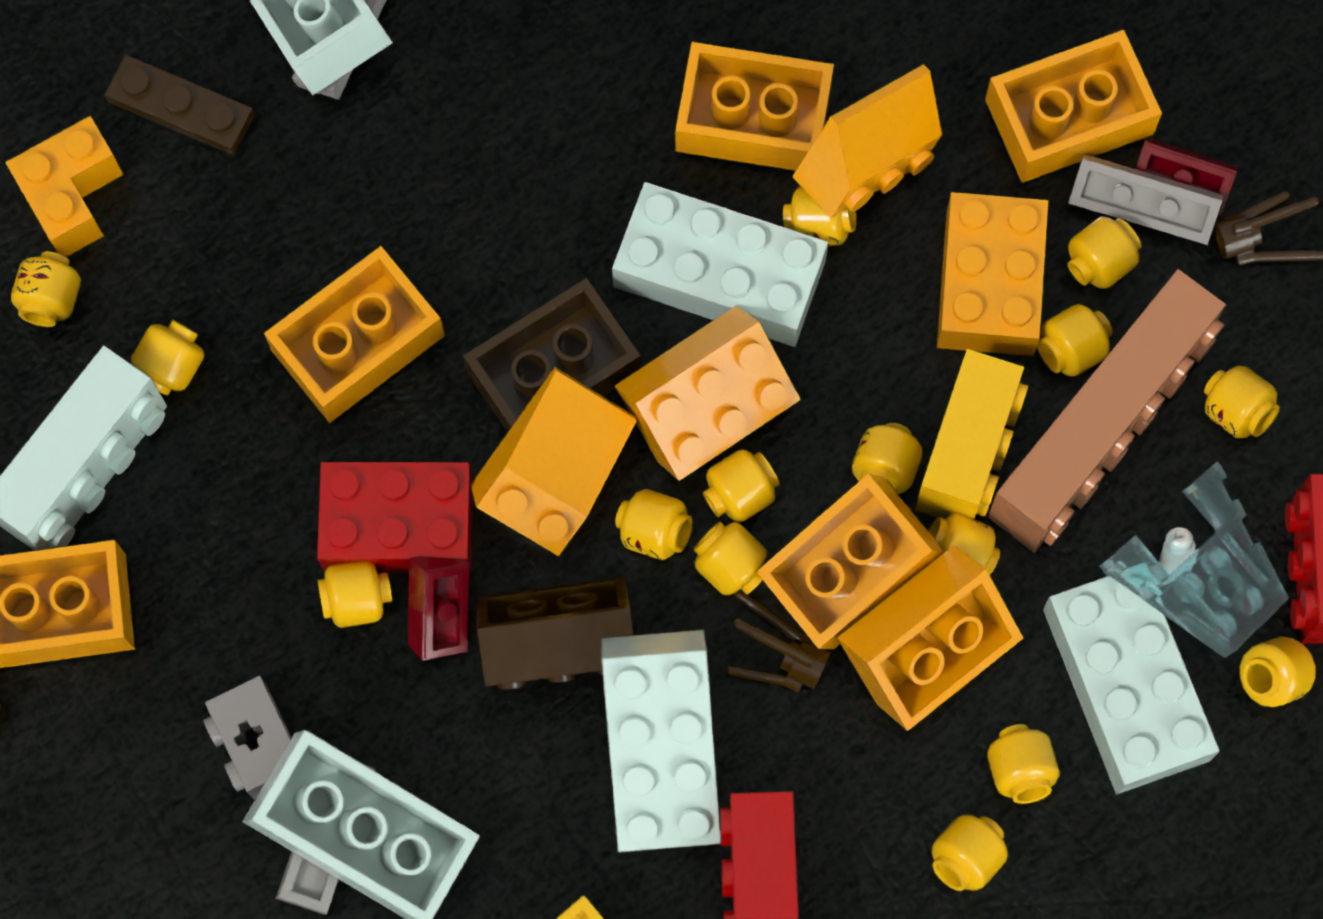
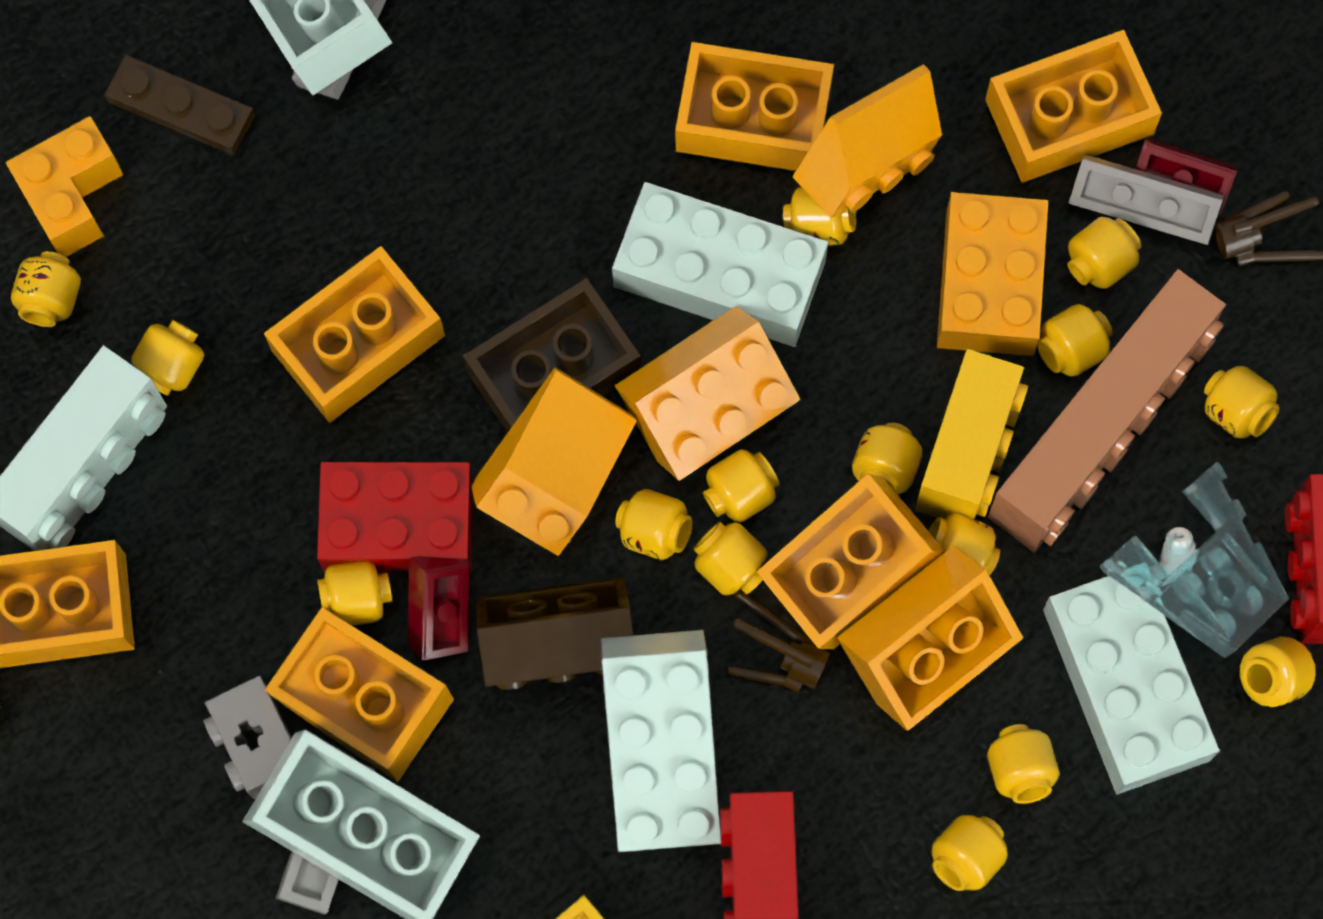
none -> light orange slope [265,607,454,782]

